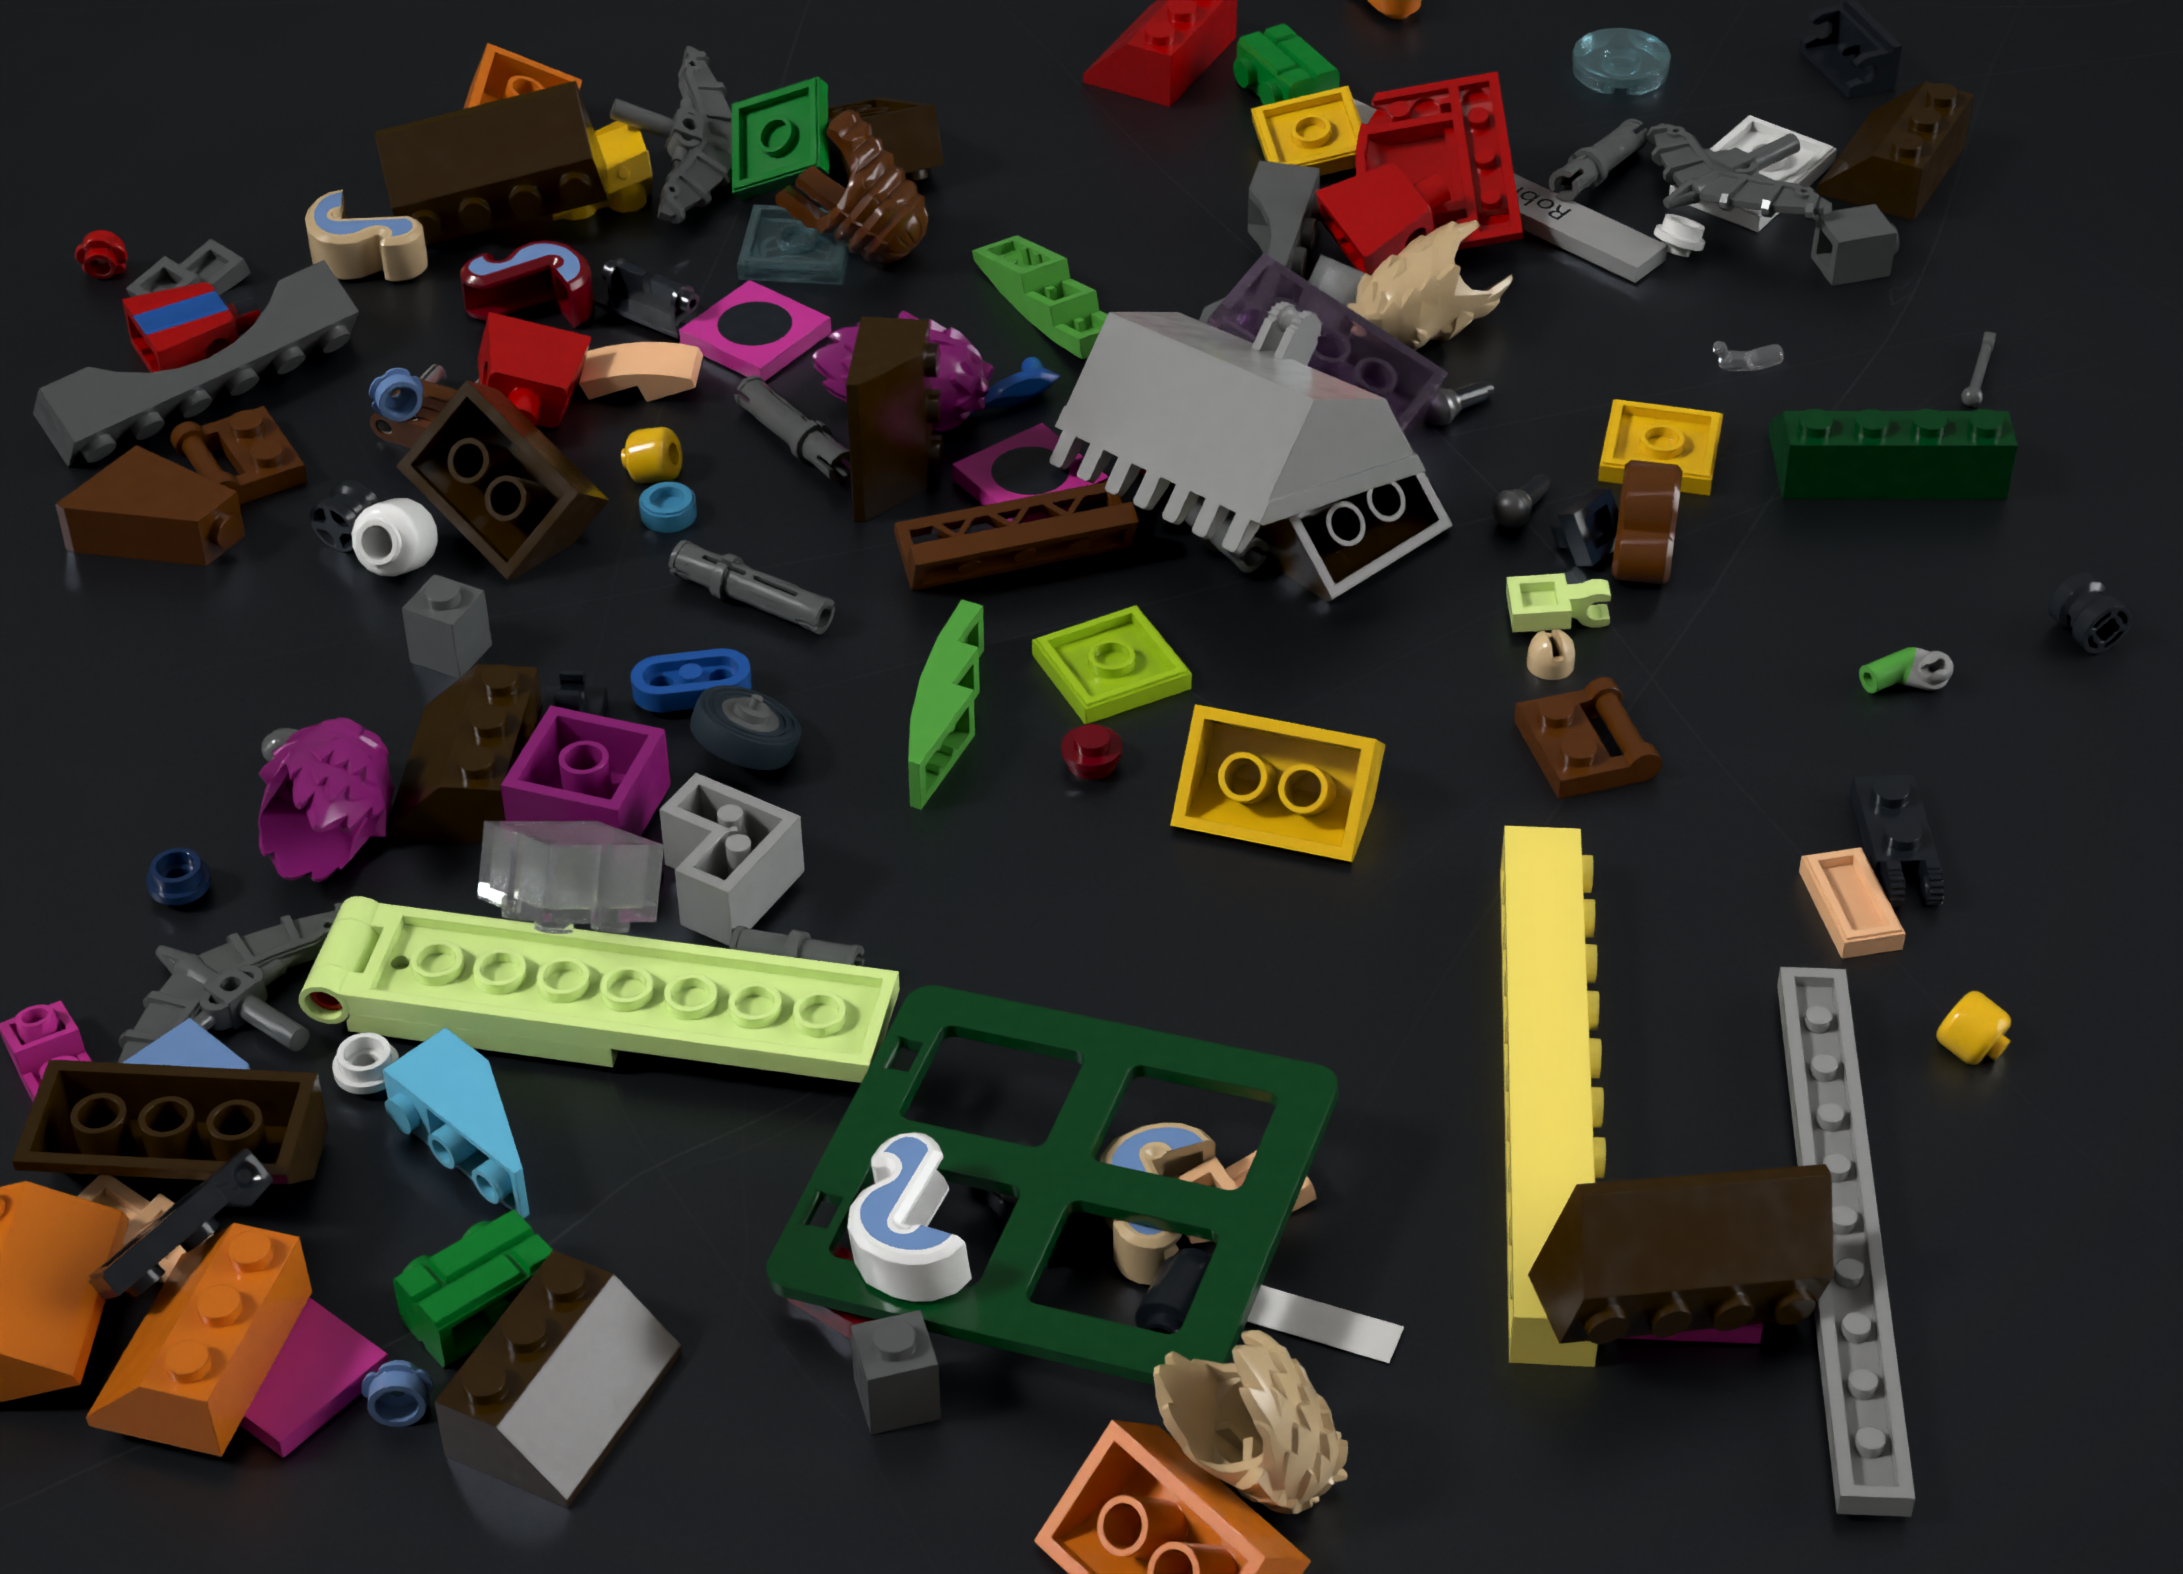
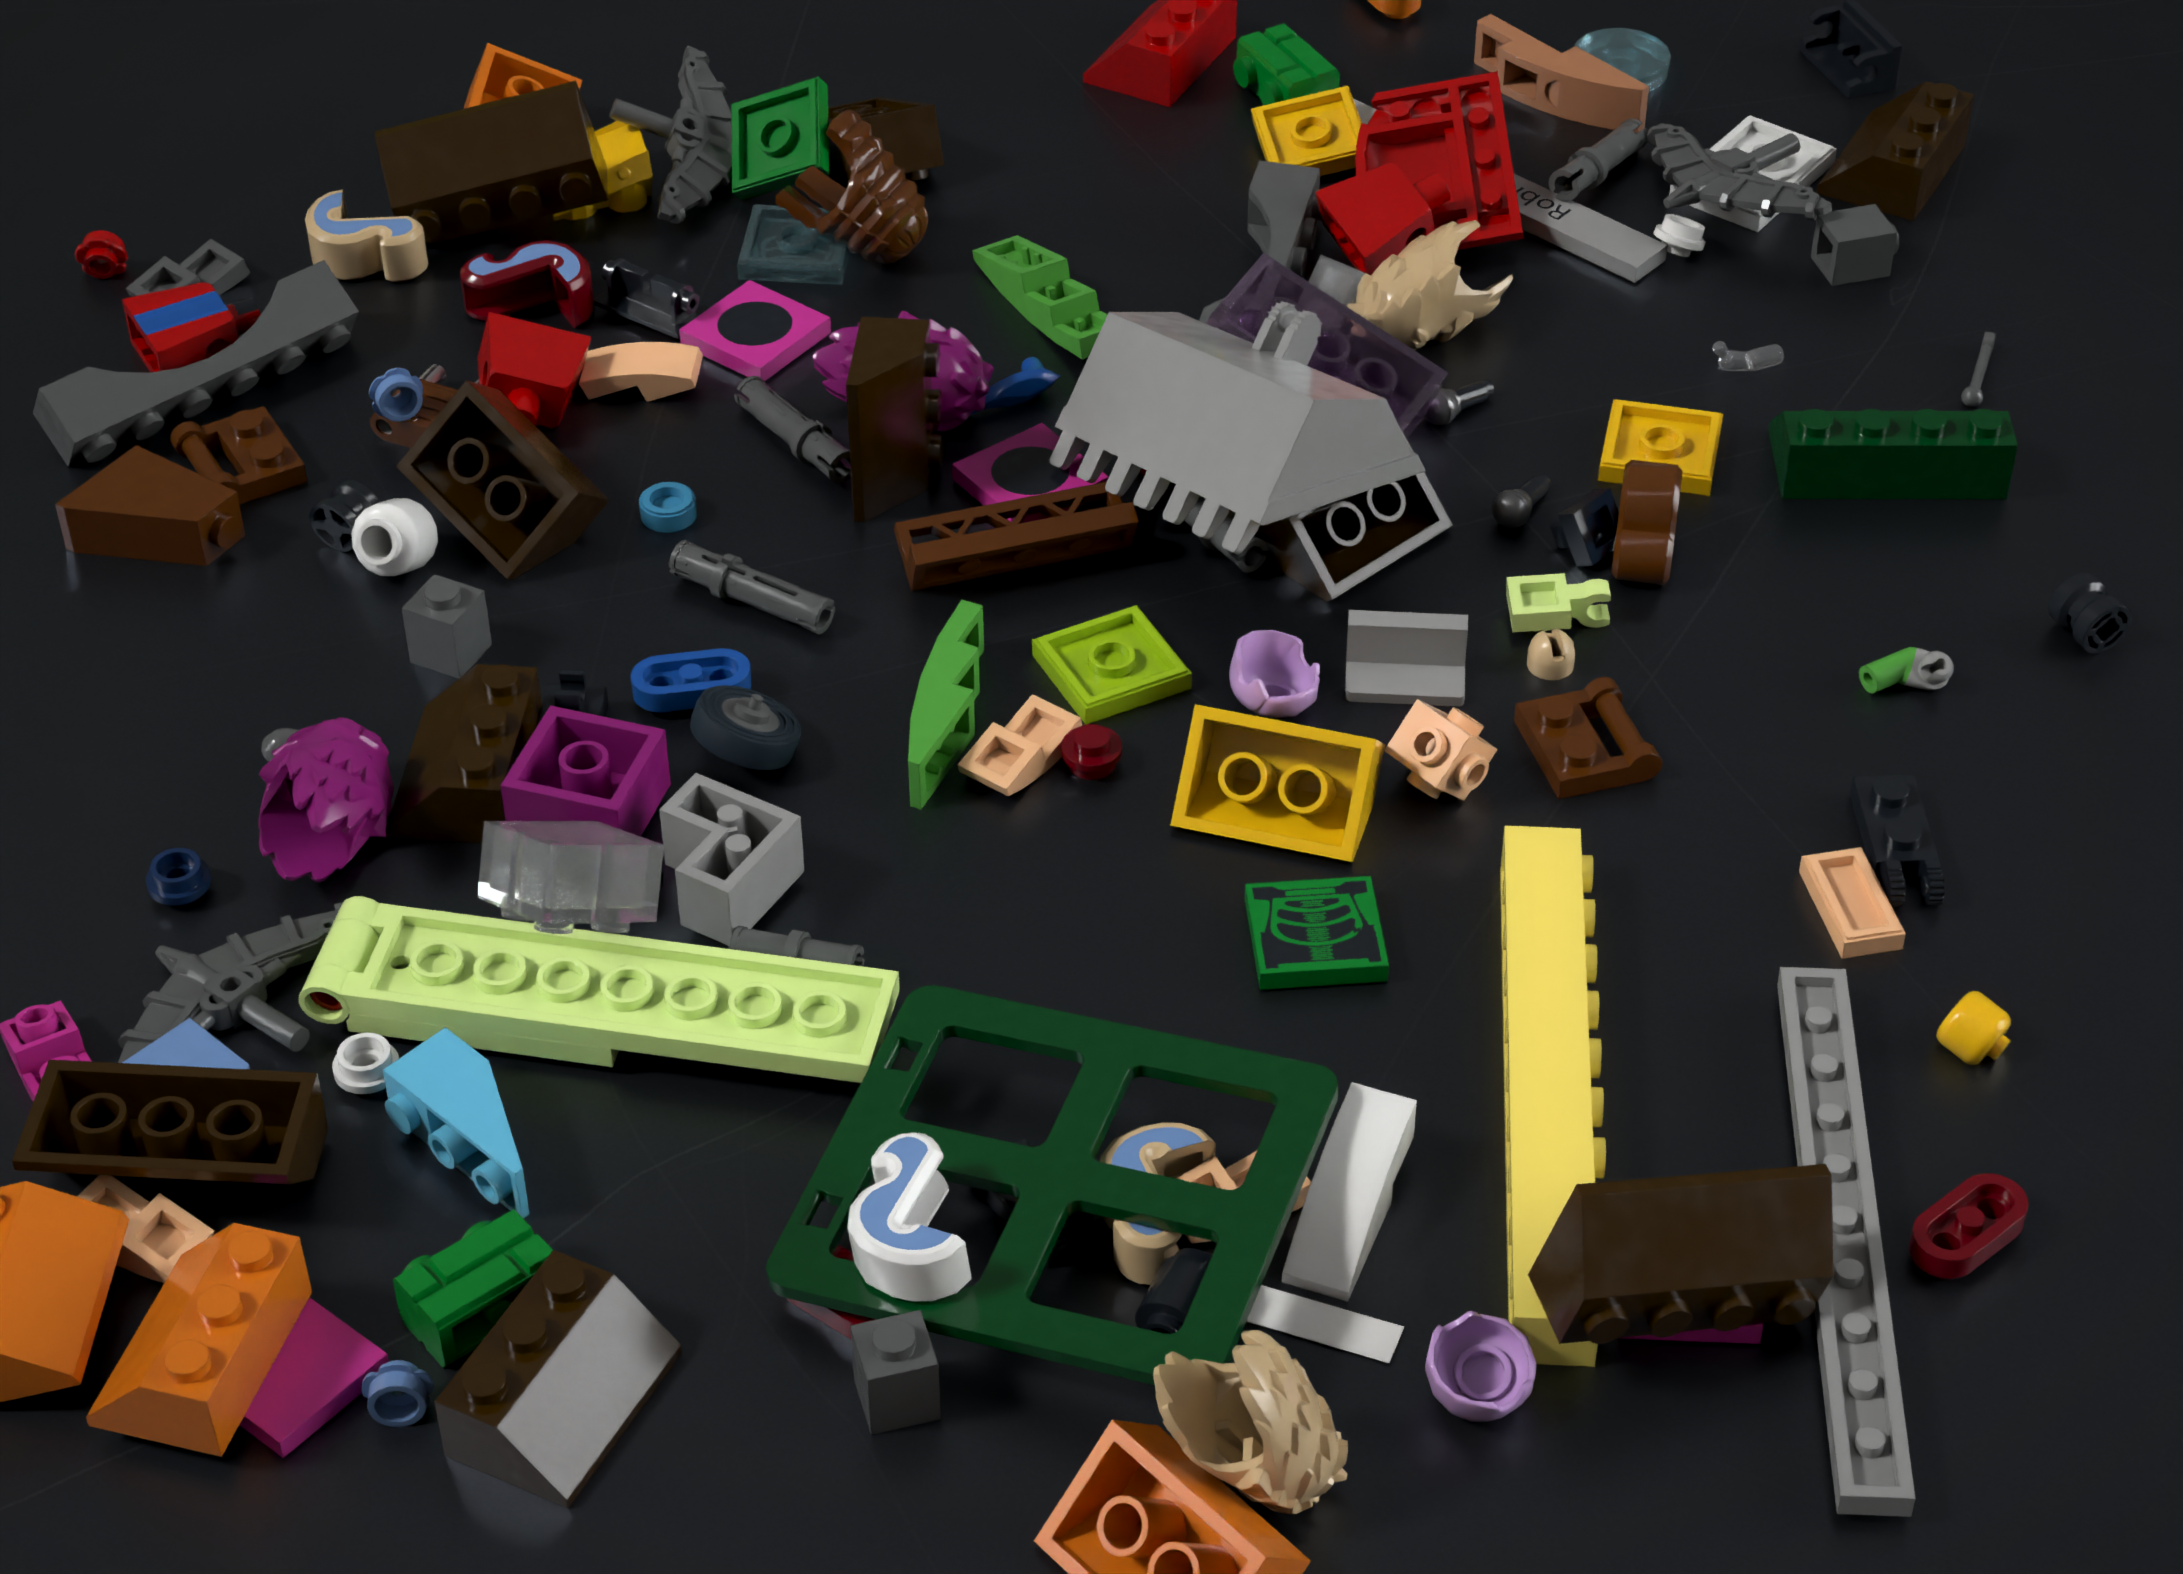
black hinge [89,1148,273,1300] -> none
yellow piece [621,427,683,484] -> none
none -> light nougat slope [958,694,1083,796]
none -> lavender hair [1229,630,1320,718]
none -> green tile [1245,876,1389,990]
none -> white slope [1282,1082,1417,1302]
none -> light grey panel [1345,610,1468,706]
none -> light nougat brick [1384,699,1498,801]
none -> lavender hair [1425,1311,1537,1422]
none -> nougat slope [1474,14,1649,133]
none -> dark red plate [1909,1173,2028,1279]

